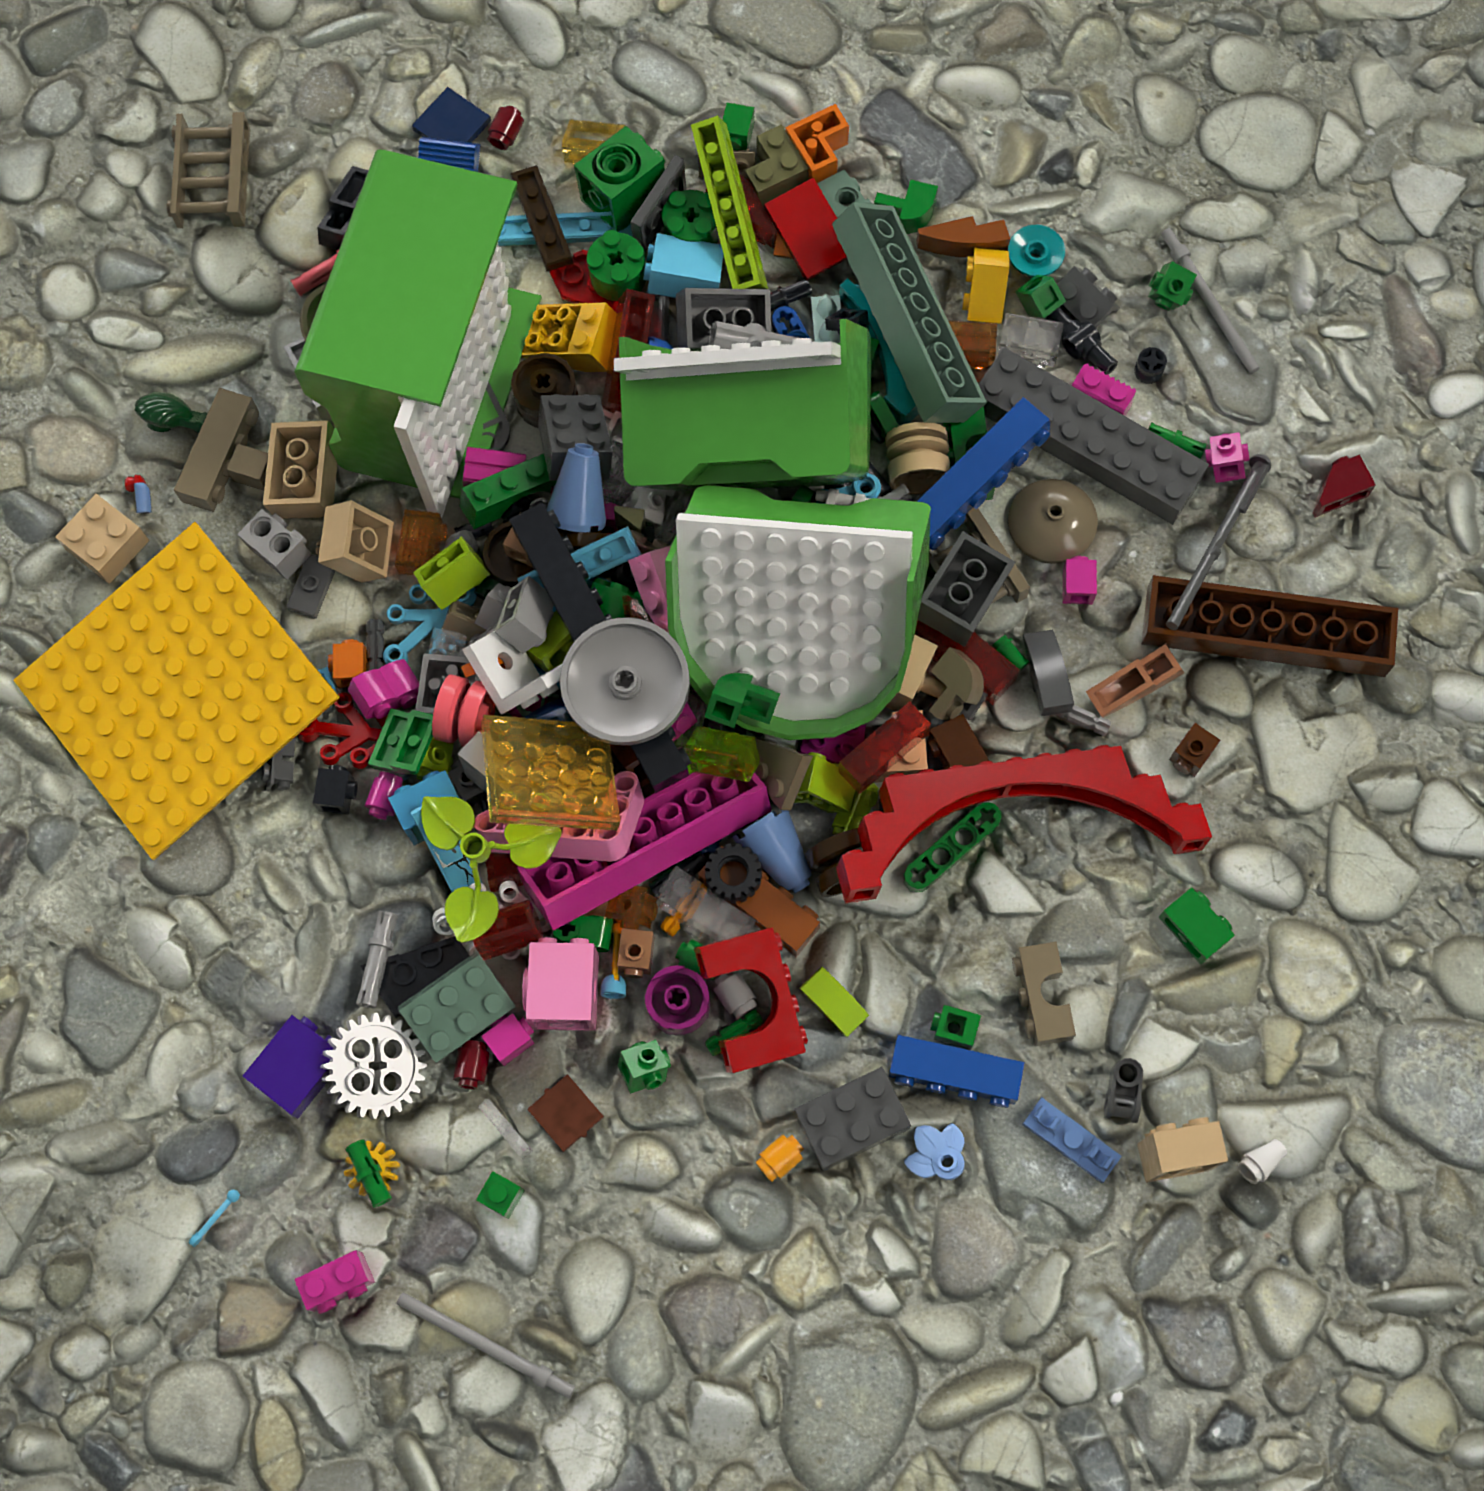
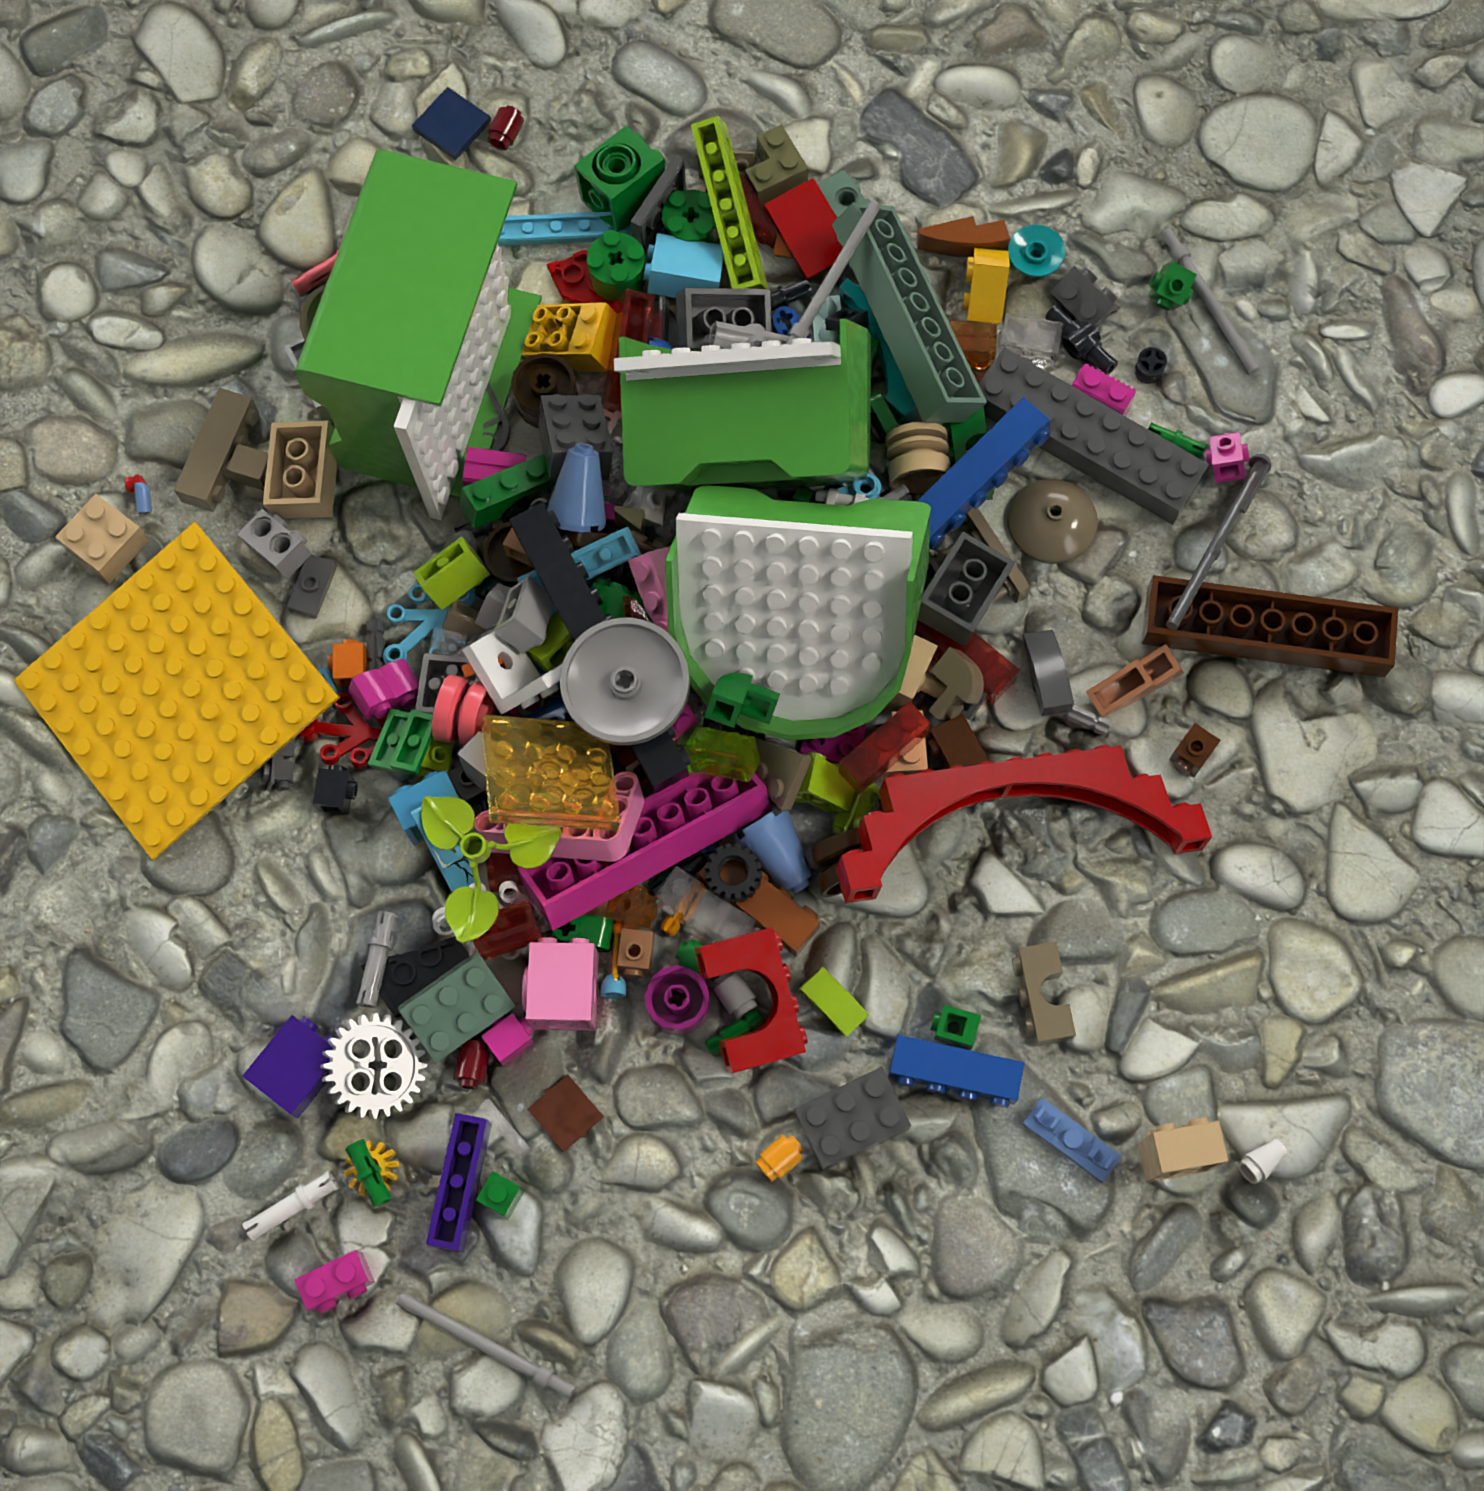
dark green animal [135,392,208,433] -> none
dark tan fence [167,112,250,228] -> none
medium azure hinge [189,1189,240,1247] -> none
tan brick [315,500,394,583] -> none
black slope [317,165,368,250] -> none
dark pink brick [365,771,403,820] -> none
clear orange brick [395,509,447,576] -> none
blue brick [418,137,480,172] -> none
dark brown tile [510,165,574,272] -> none
clear yellow tile [562,119,626,163] -> none
green brick [618,1040,671,1094] -> none
green brick [722,102,755,151] -> none
orange brick [785,104,849,183] -> none
green brick [874,179,938,234] -> none
green beam [904,802,1002,893] -> none
light blue plate [904,1123,965,1180] -> none
green pin [991,635,1029,675] -> none
green brick [1015,275,1066,318] -> none
dark pink brick [1062,556,1097,605] -> none
dark grey piece [1104,1058,1143,1123] -> none
green brick [1158,887,1235,965] -> none
dark red slope [1312,454,1376,518] -> none
none -> white pin [243,1171,339,1241]
none -> dark purple brick [426,1113,492,1253]
none -> light grey bar [786,201,881,345]

